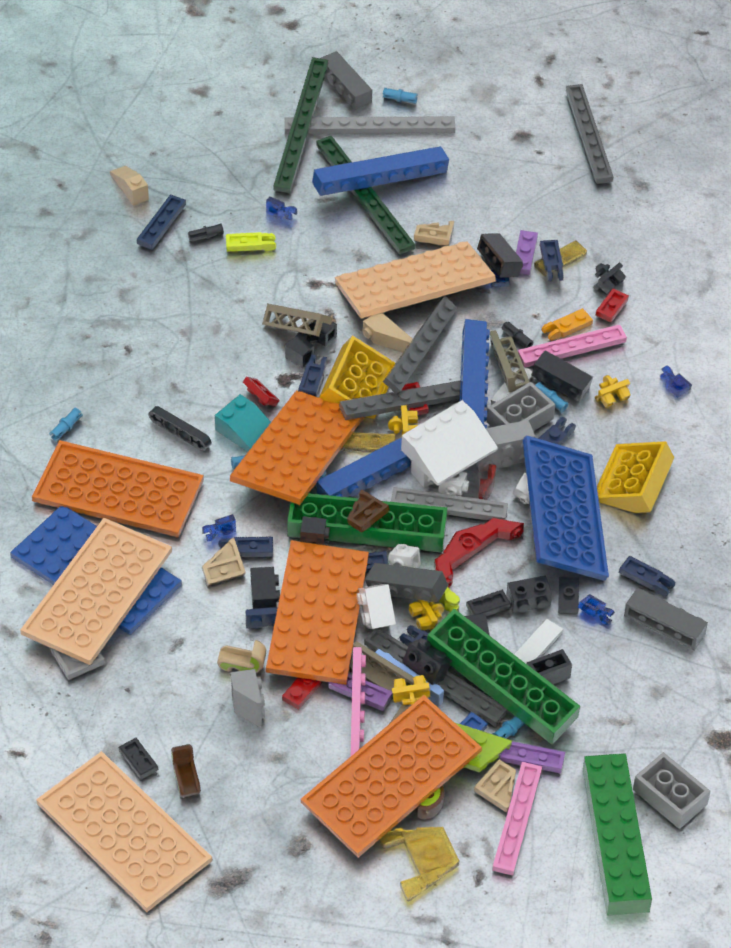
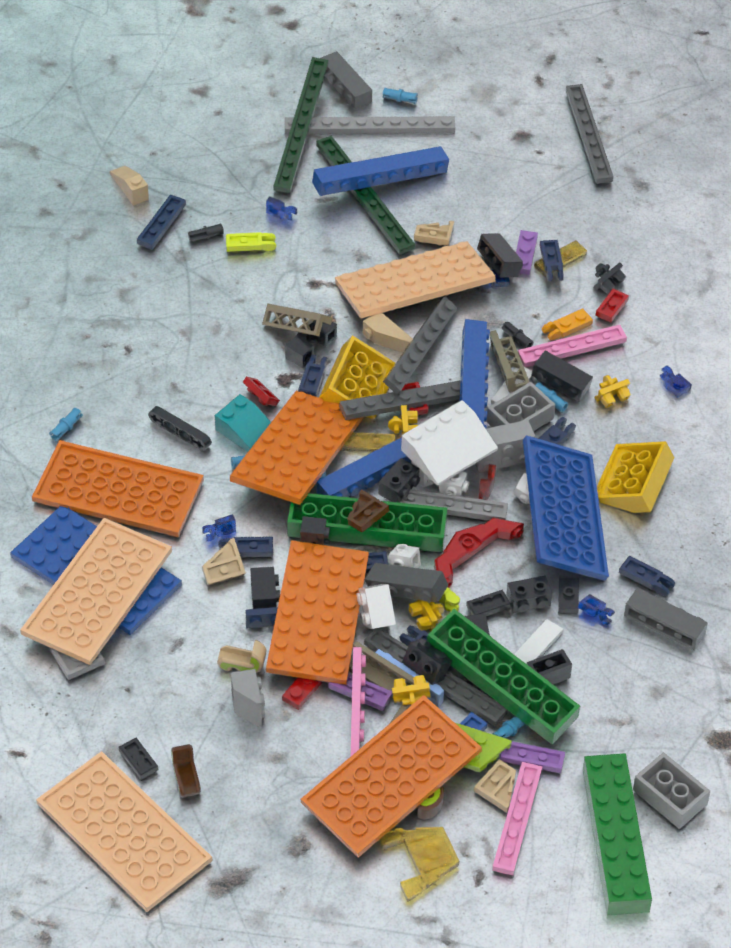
none -> black brick [378,458,420,503]

